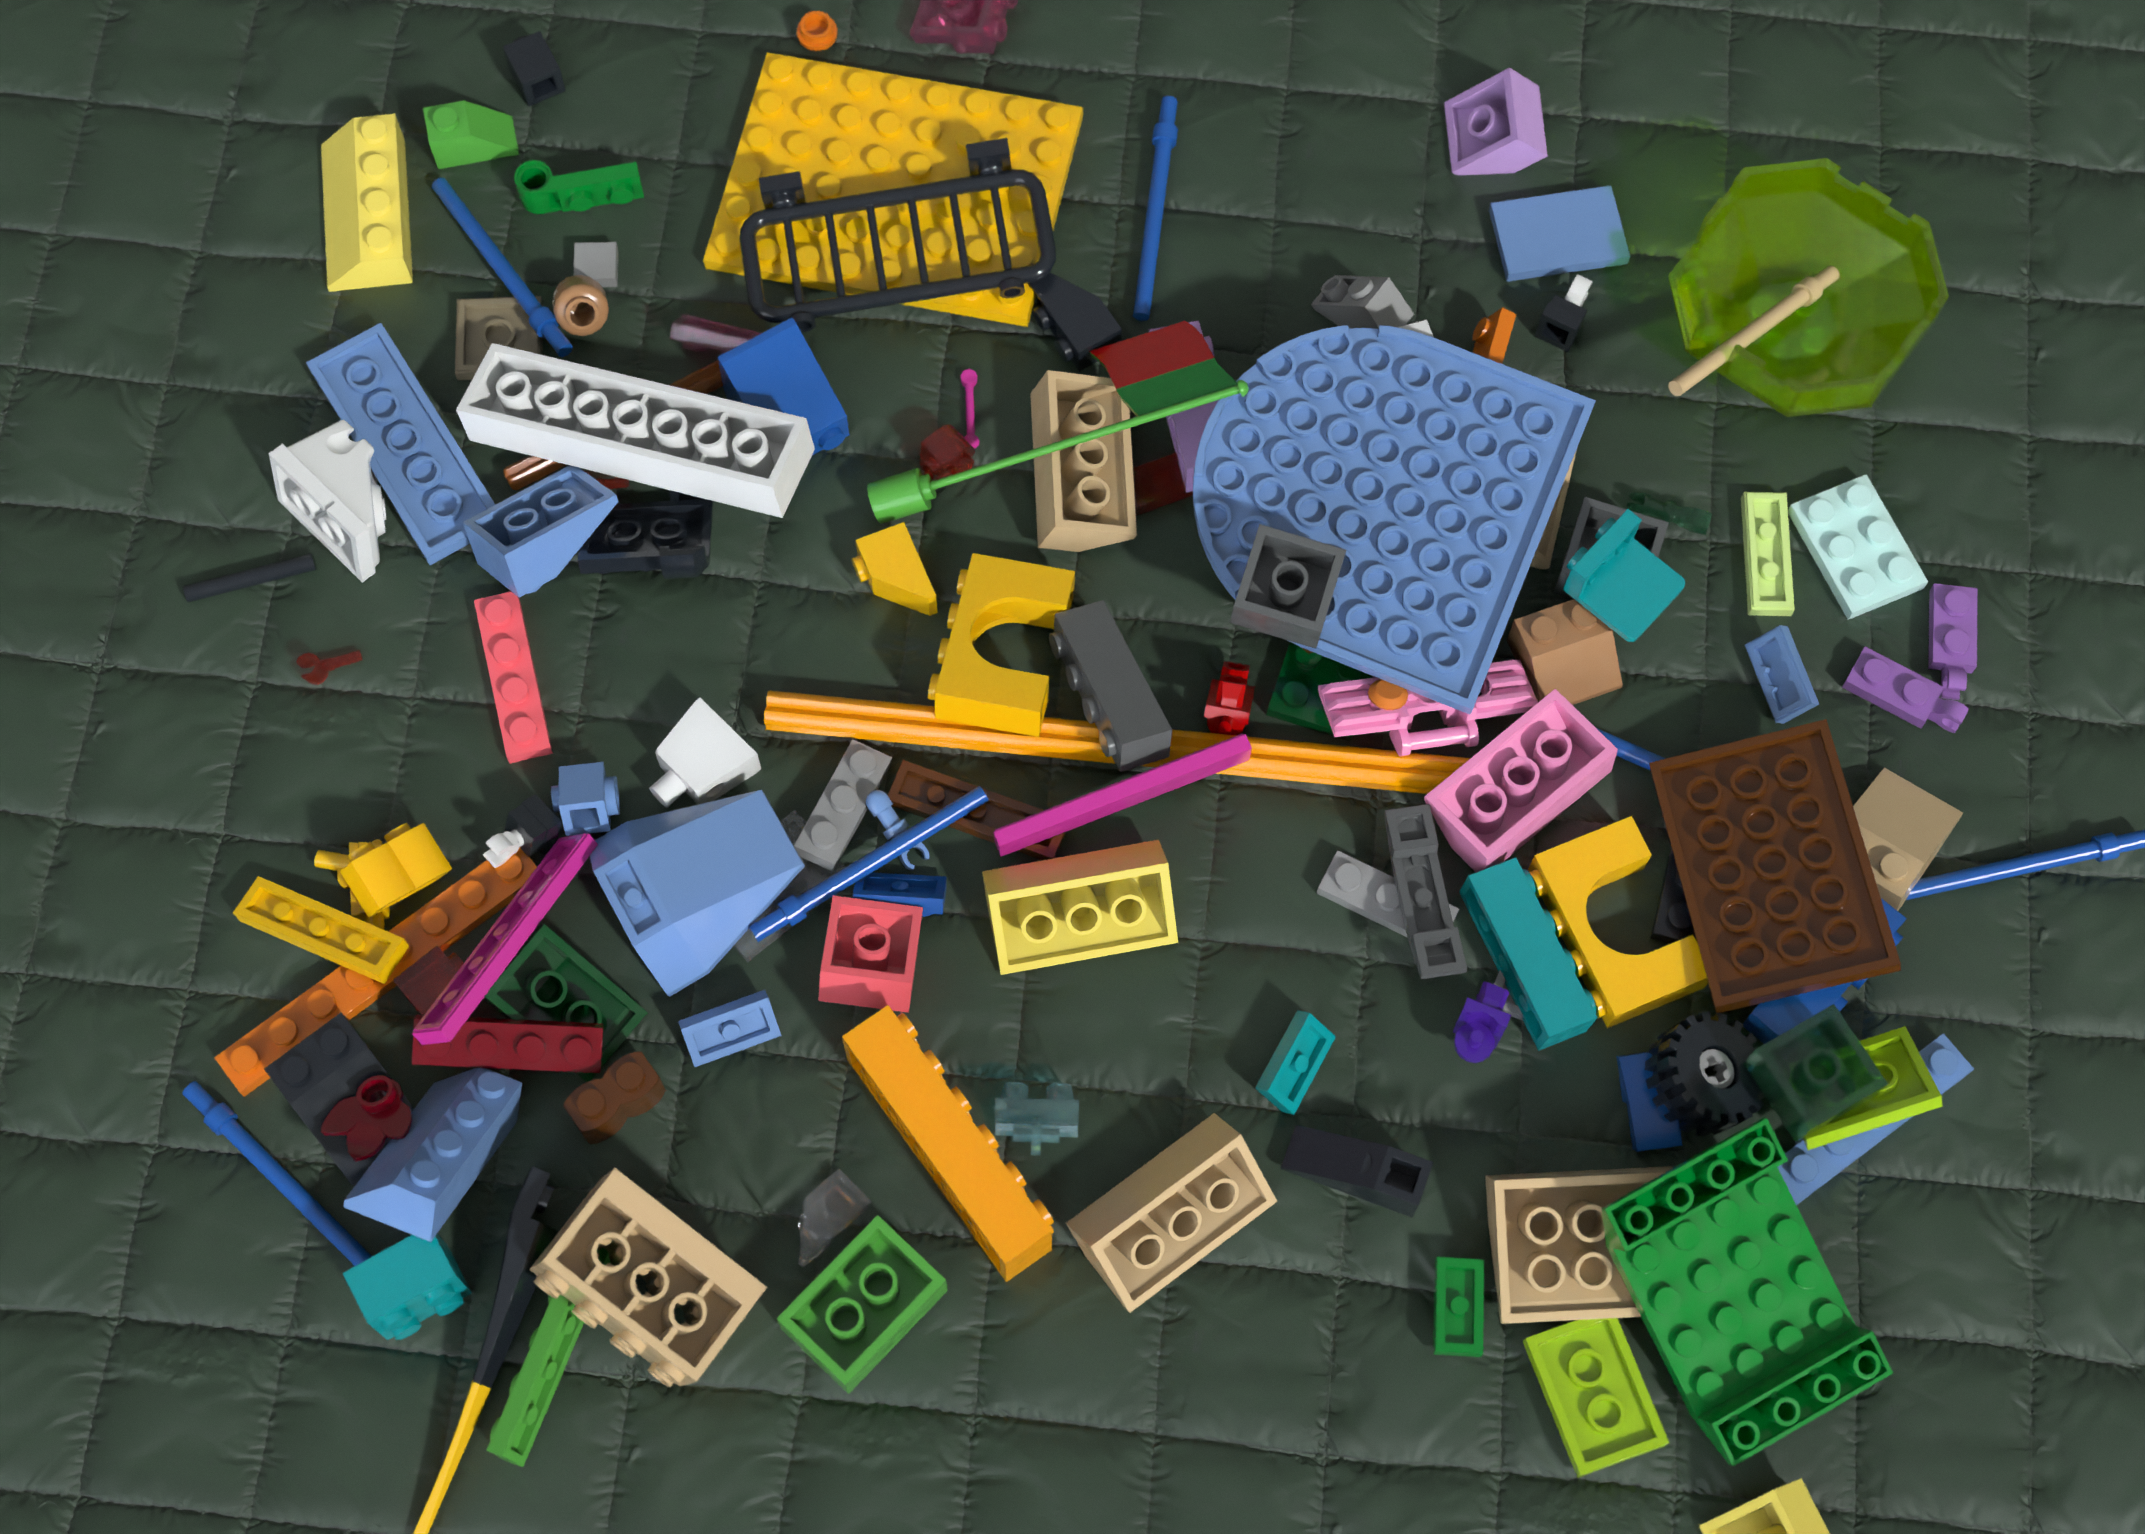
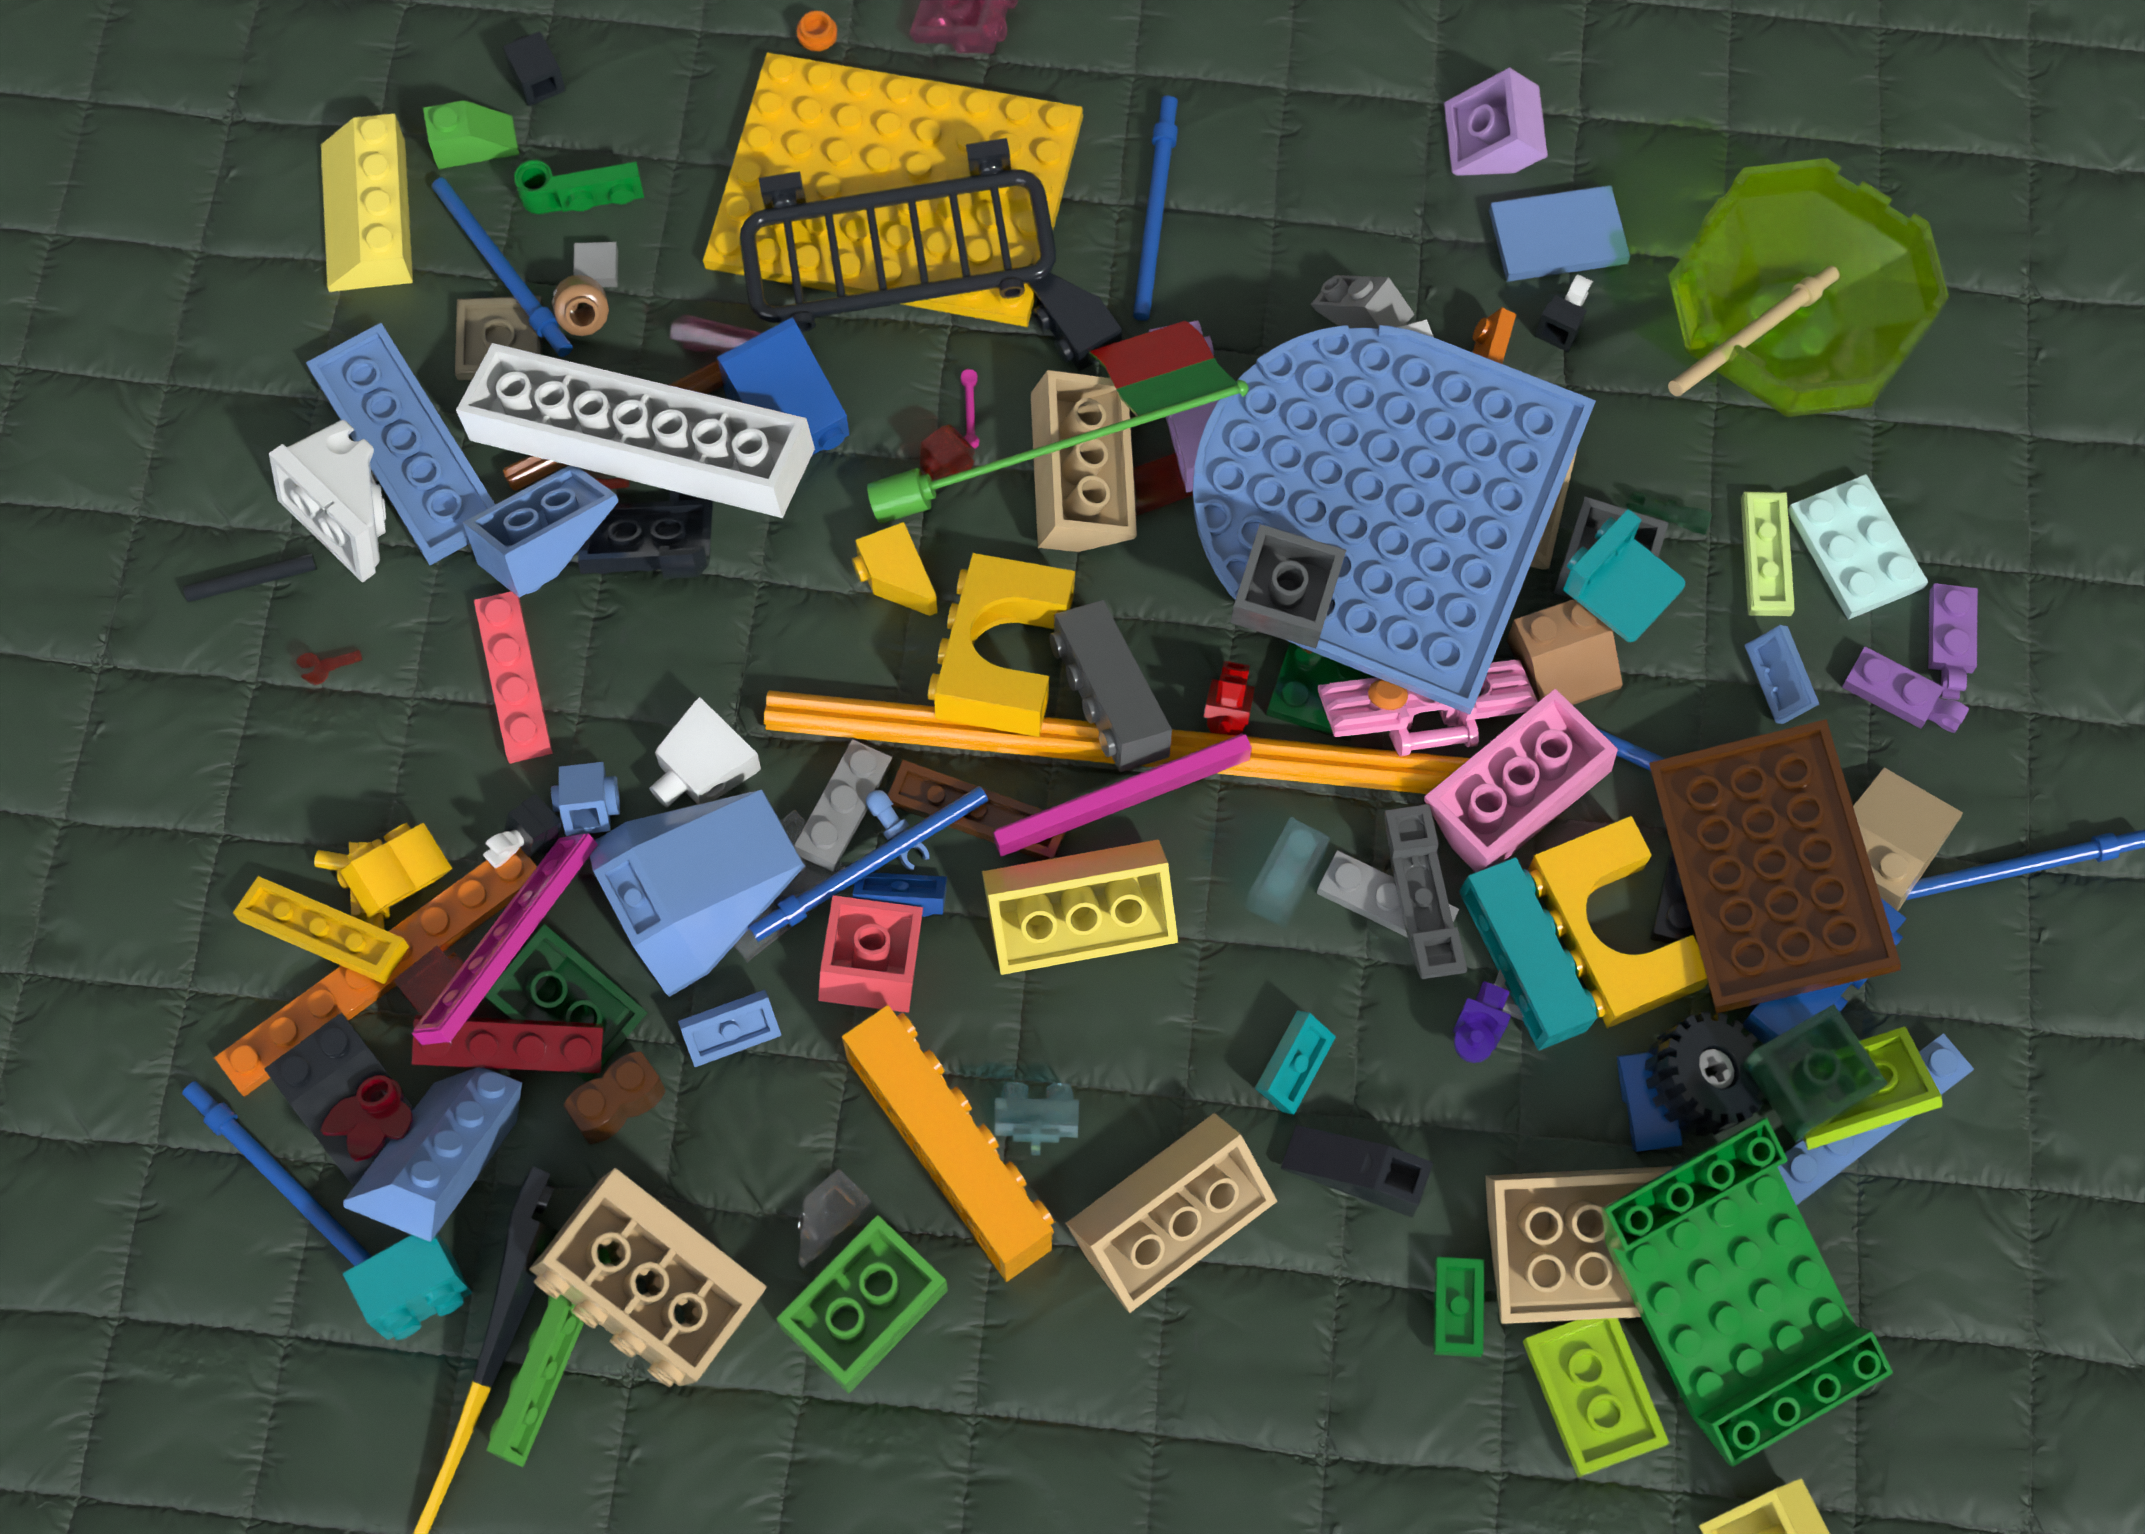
none -> clear light blue brick [1245,817,1331,929]

